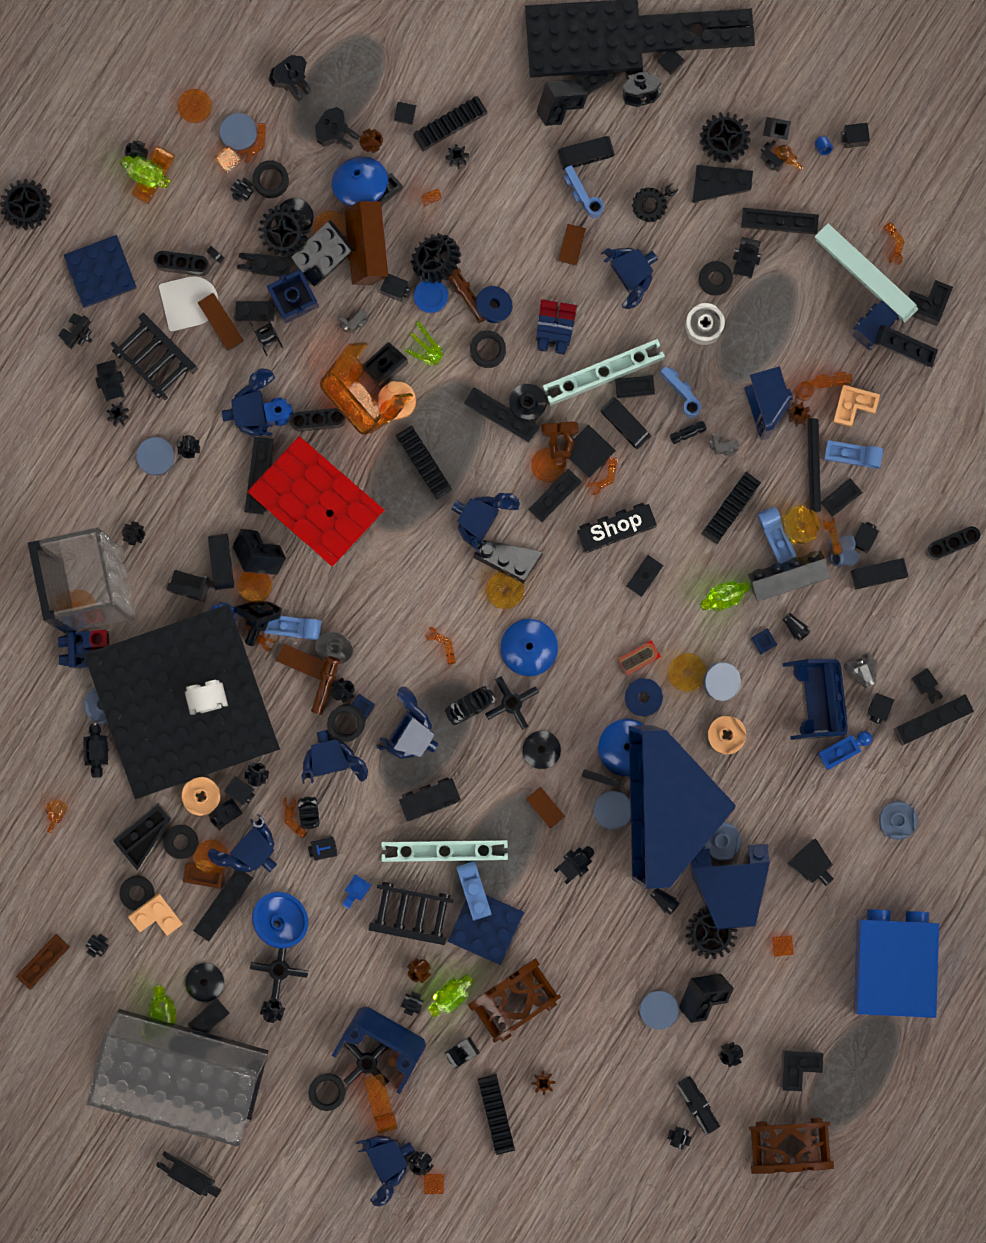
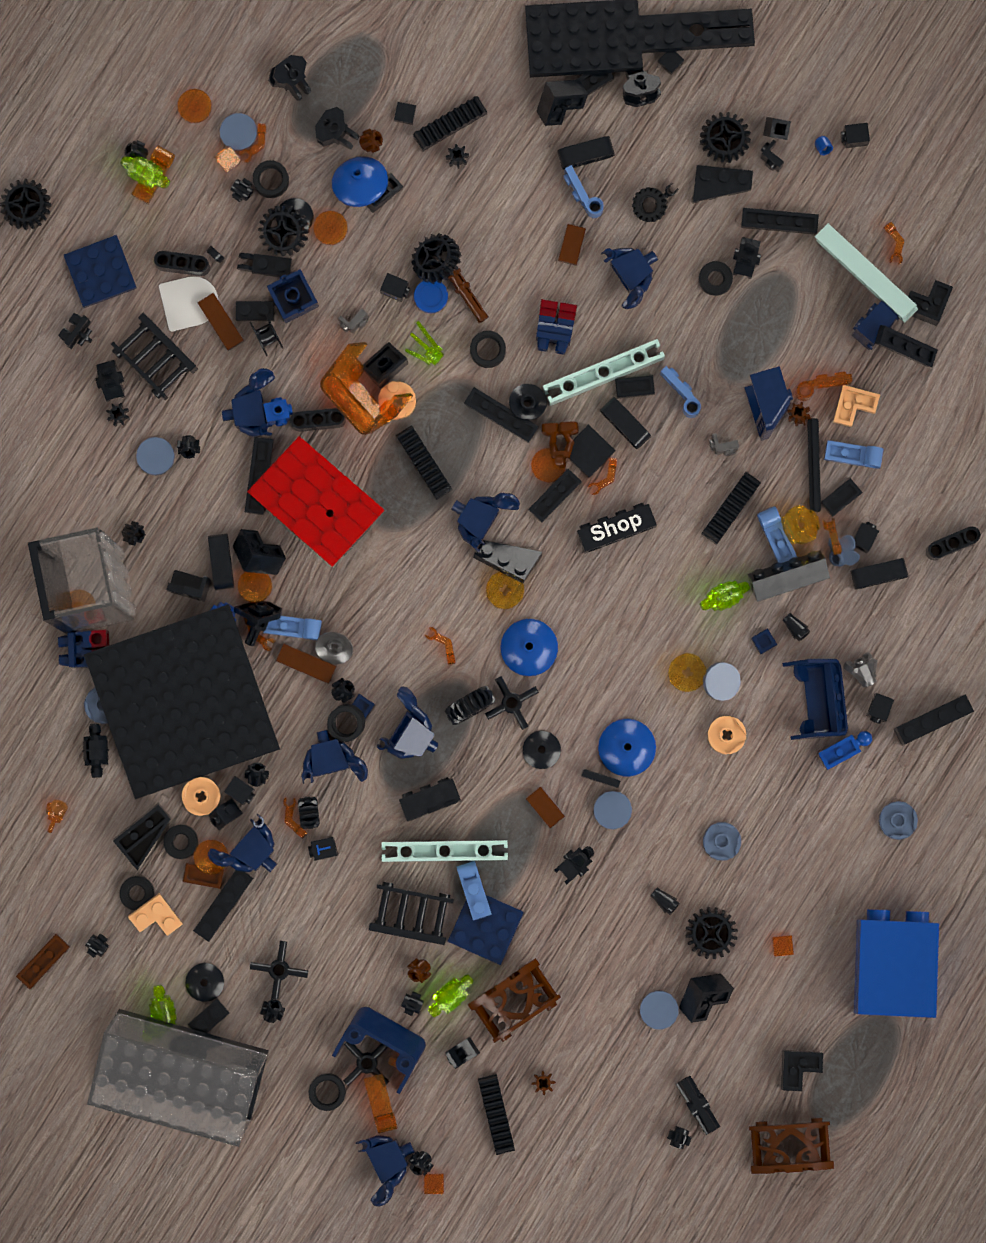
black hinge [156,1151,222,1198] -> none
white brick [185,680,228,715] -> none
blue dish [252,892,308,949] -> none
plate [291,221,354,287] -> none
reddish brown pin [311,655,341,715] -> none
blue plate [342,875,371,910] -> none
reddish brown brick [345,201,388,285] -> none
clear orange tile [421,189,442,207] -> none
dark blue tile [475,286,513,323] -> none
tile [618,640,661,676] -> none
dark blue tile [624,678,663,717] -> none
black plate [626,555,664,597] -> none
dark blue slope [628,725,736,889] -> none
black axle [670,421,707,444] -> none
white brick [685,303,725,345] -> none
dark blue wedge [690,844,770,930] -> none
black gear [719,1042,743,1067] -> none
clear orange piece [775,145,803,170] -> none
black torso [787,839,834,886] -> none
black plate [911,668,943,704] -> none

